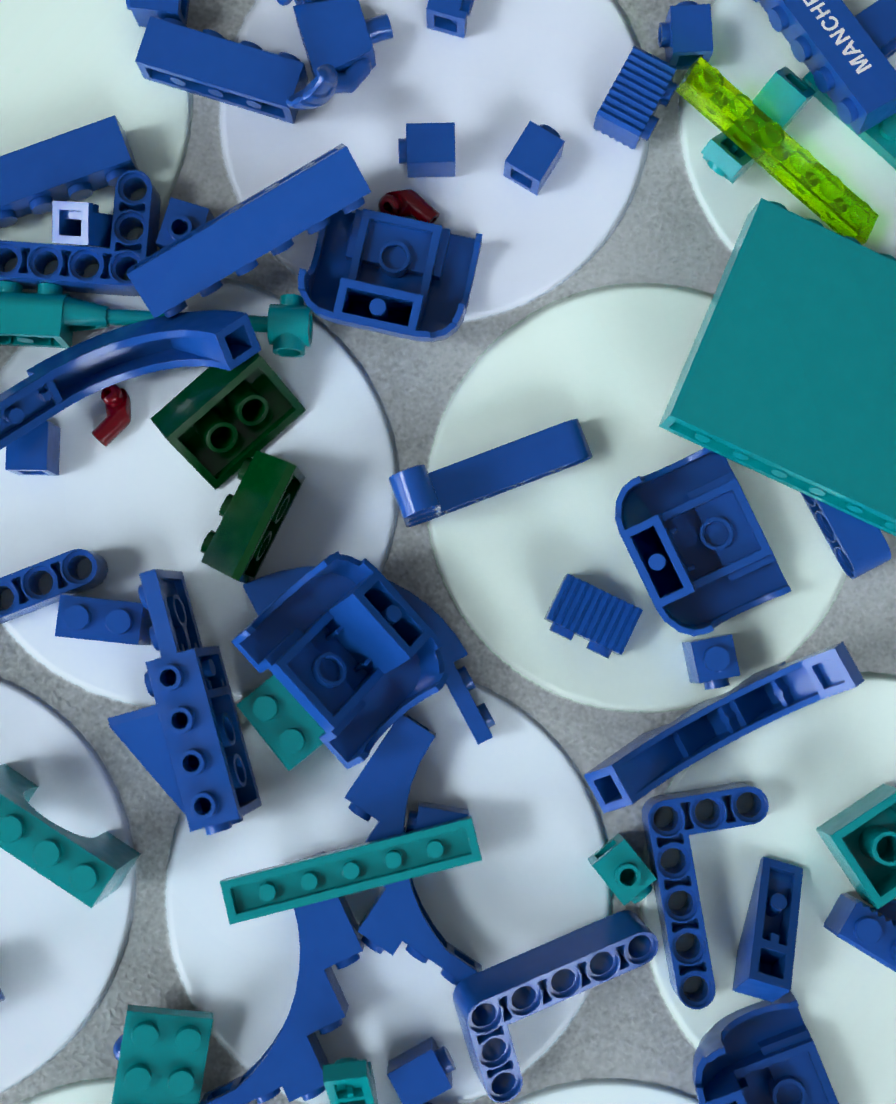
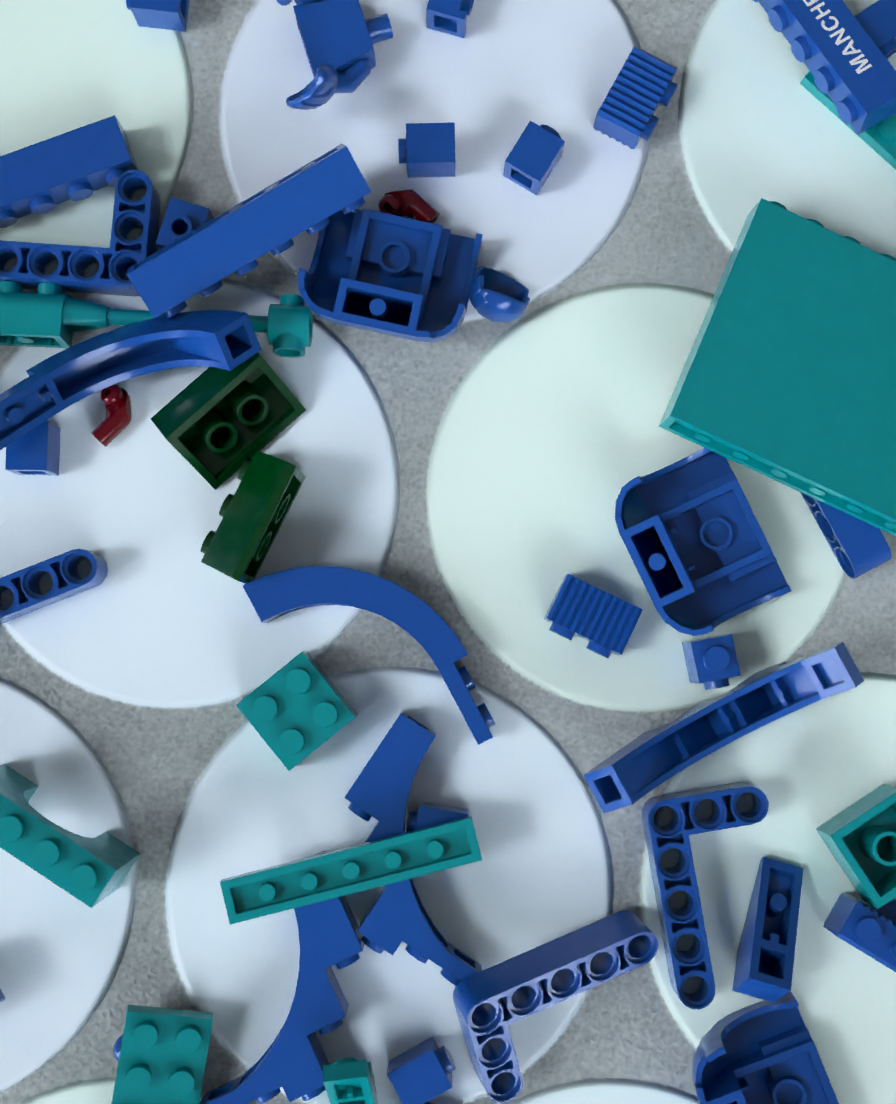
blue brick [52,201,113,248] -> none
blue brick [55,594,152,645] -> none
blue wedge [107,569,262,835] -> none
blue brick [135,16,308,124] -> none
blue piece [231,551,449,769] -> none
blue beam [388,419,593,528] -> none
teal brick [588,833,657,906] -> none
blue brick [658,1,714,70] -> none
clear neon green plate [675,56,879,245] -> none
teal arch [701,66,816,184] -> none
none -> blue hair [468,266,530,323]

